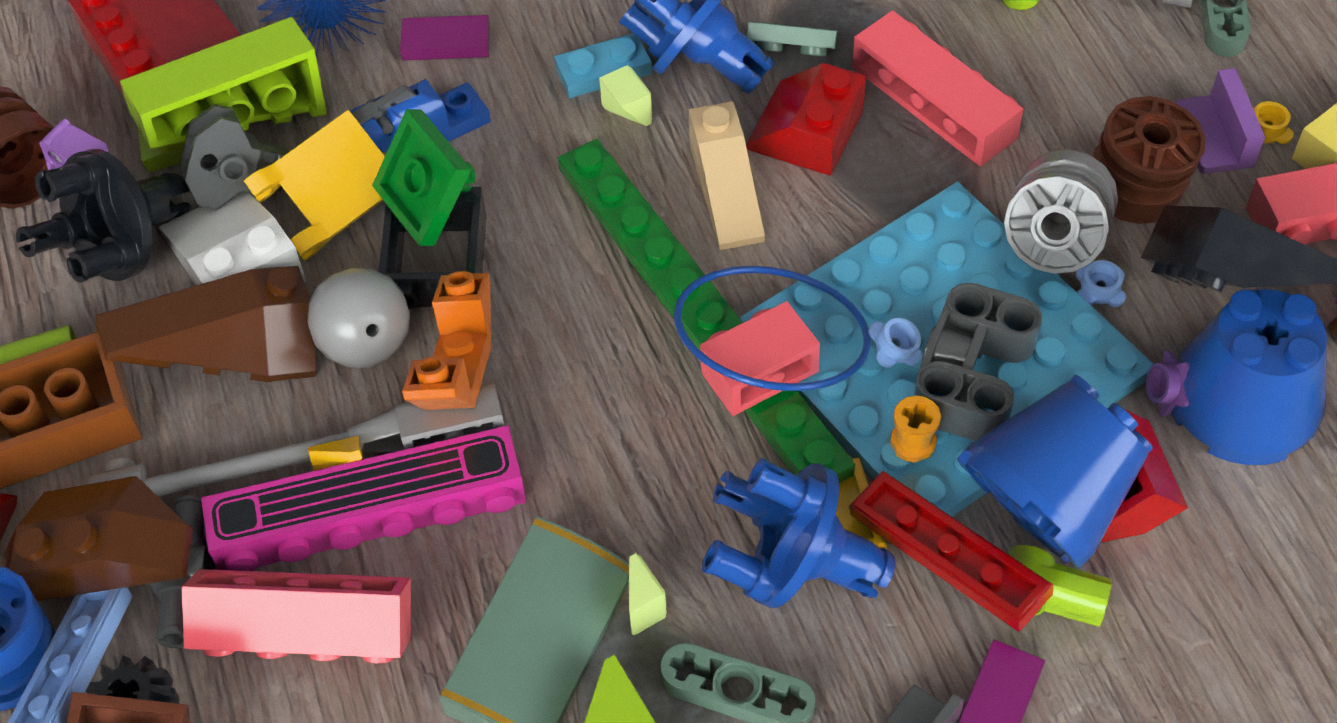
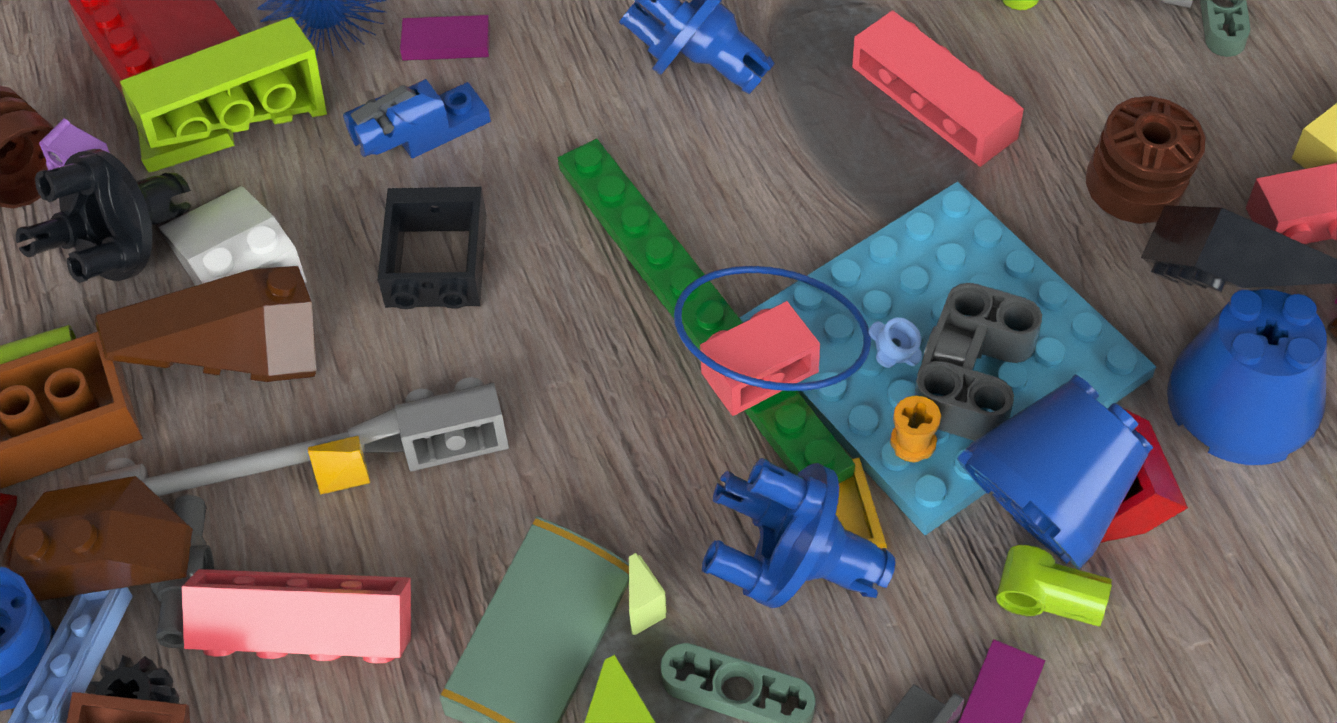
dark grey hinge [179,104,290,209] -> none
dark pink brick [201,425,526,571] -> none
yellow flag [244,110,385,261] -> none
light grey piece [307,268,410,368] -> none
green tile [372,109,475,246] -> none
orange slope [402,271,491,410] -> none
medium azure plate [554,33,652,99] -> none
yellowish green slope [599,65,653,126] -> none
tan slope [688,101,765,250] -> none
red slope [746,63,866,176] -> none
sand green plate [747,21,839,56] -> none
red tile [849,471,1053,632] -> none
light grey wheel [1004,149,1118,274] -> none
light blue plate [1076,260,1126,307] -> none
medium lavender plate [1146,351,1189,416] -> none
medium lavender panel [1176,68,1265,174] -> none
yellow plate [1253,101,1294,144] -> none

